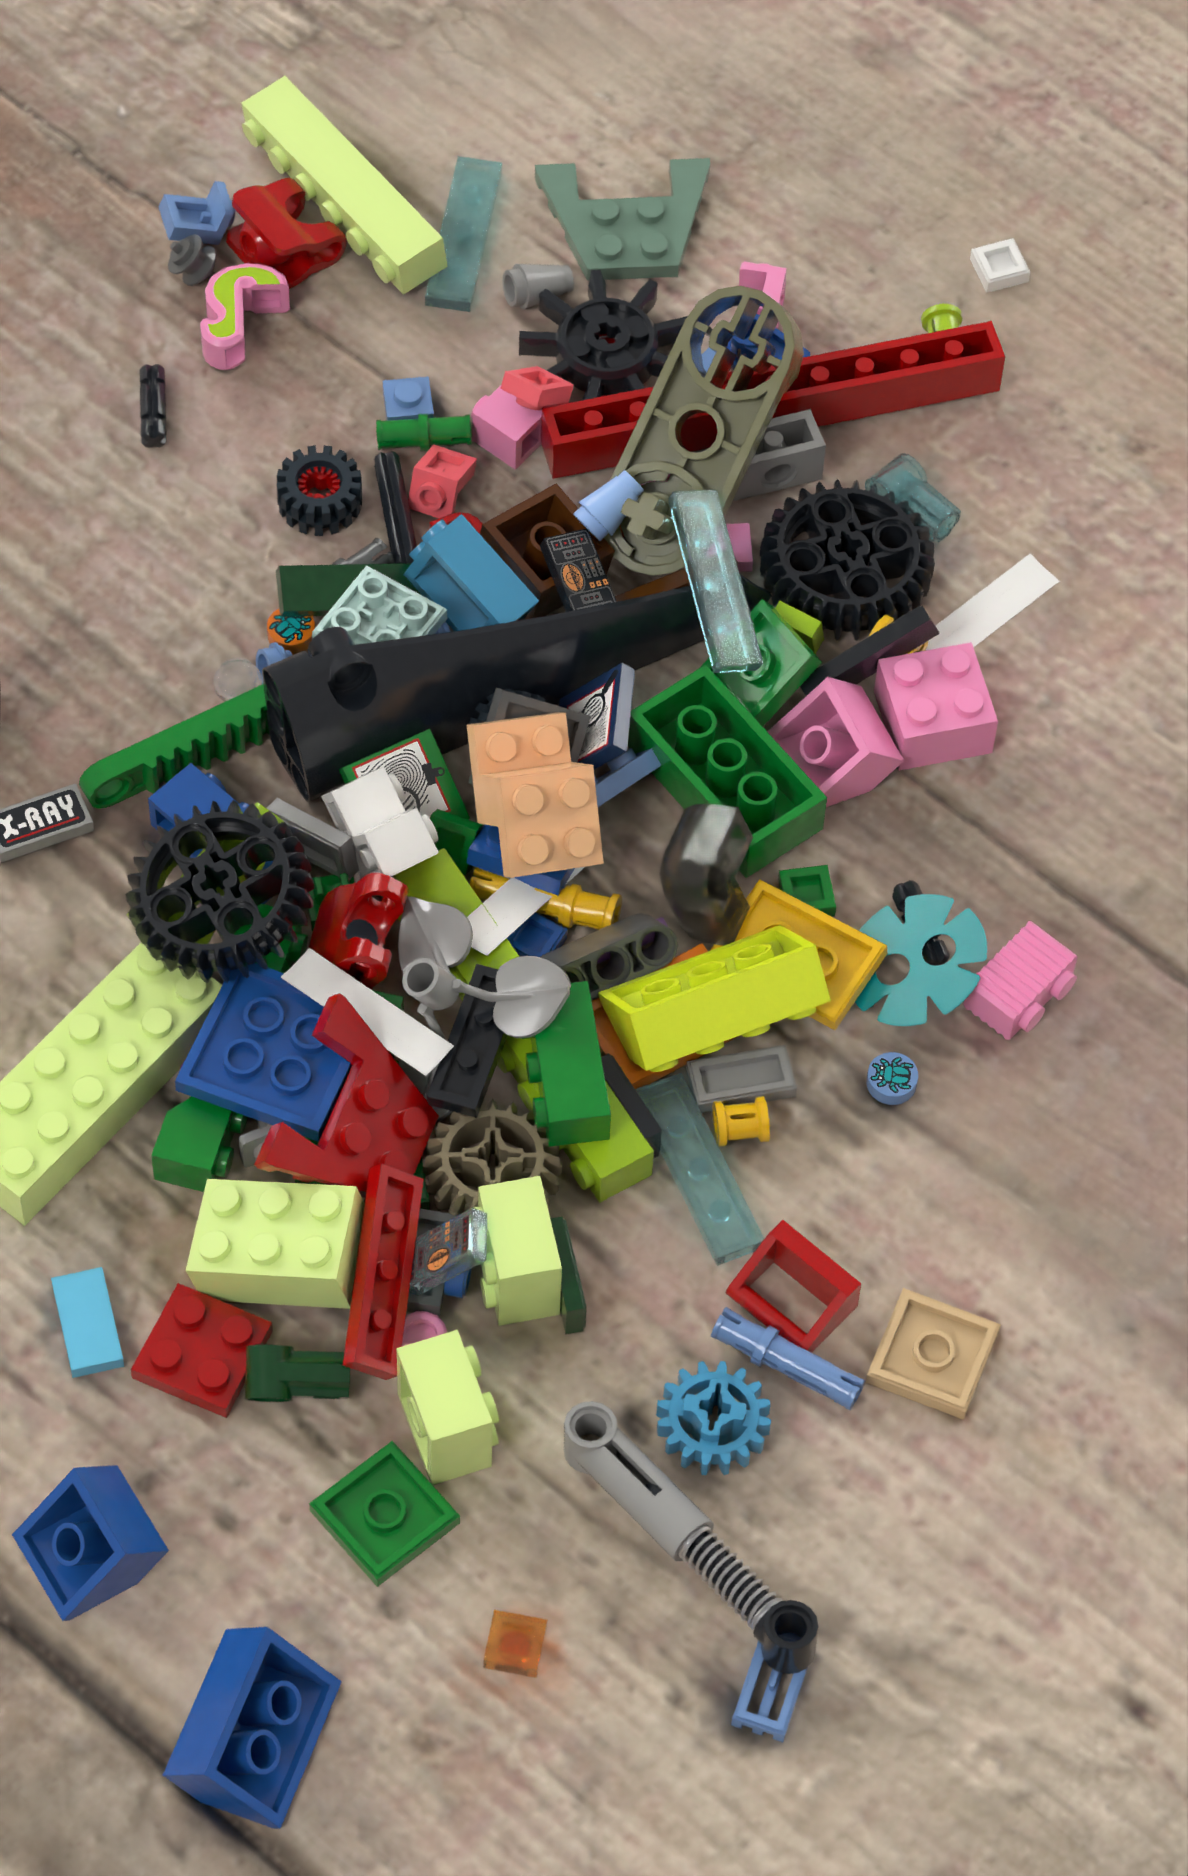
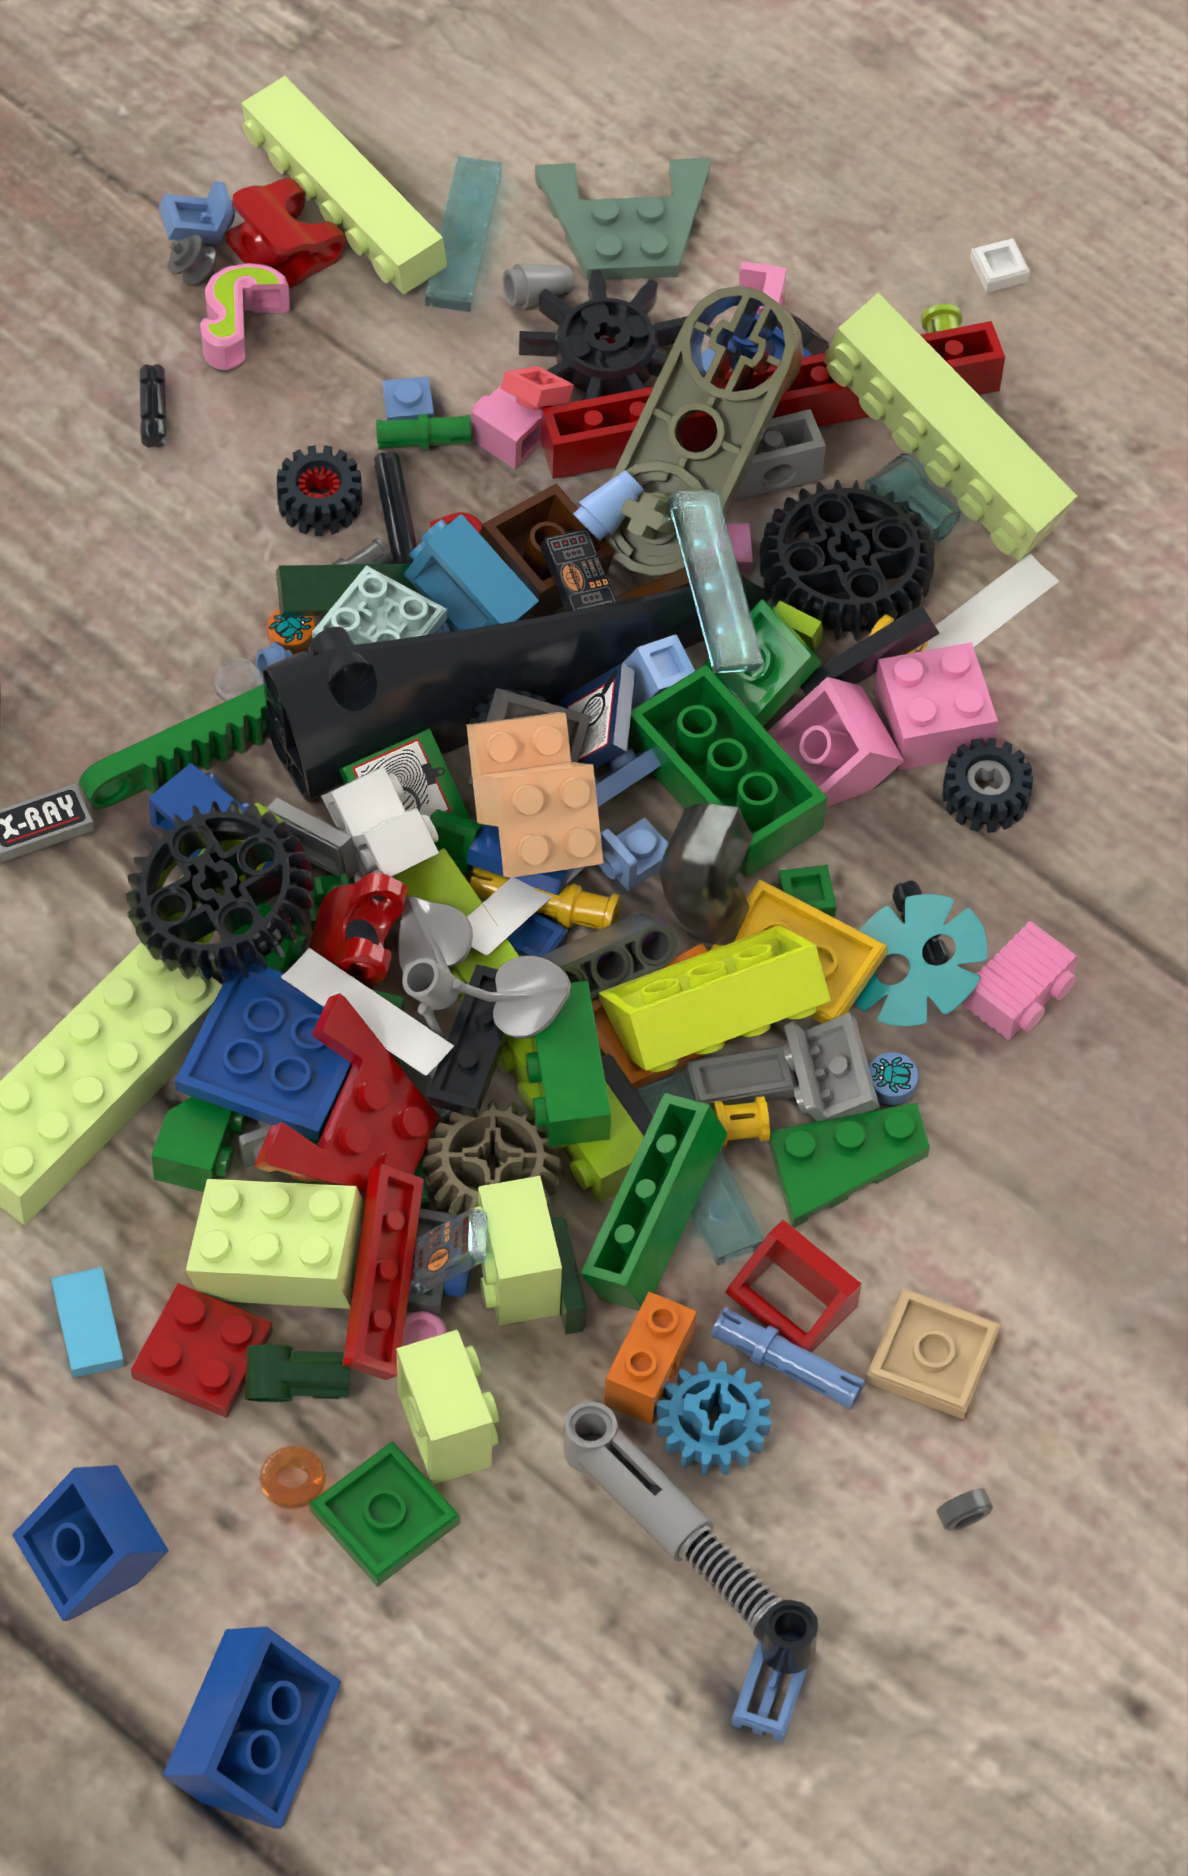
coral bracket [408,445,477,519] -> none
clear orange plate [483,1610,548,1678] -> none
none -> clear orange piece [259,1446,326,1510]
none -> green brick [581,1093,728,1311]
none -> light blue bracket [599,817,675,891]
none -> orange brick [604,1292,697,1425]
none -> light blue brick [623,634,695,709]
none -> green wing [768,1103,930,1228]
none -> black tile [776,311,830,355]
none -> light grey bracket [782,1013,880,1122]
none -> yellowish green brick [823,293,1077,562]
none -> dark grey tile [936,1488,993,1531]
none -> black bush [942,738,1033,833]

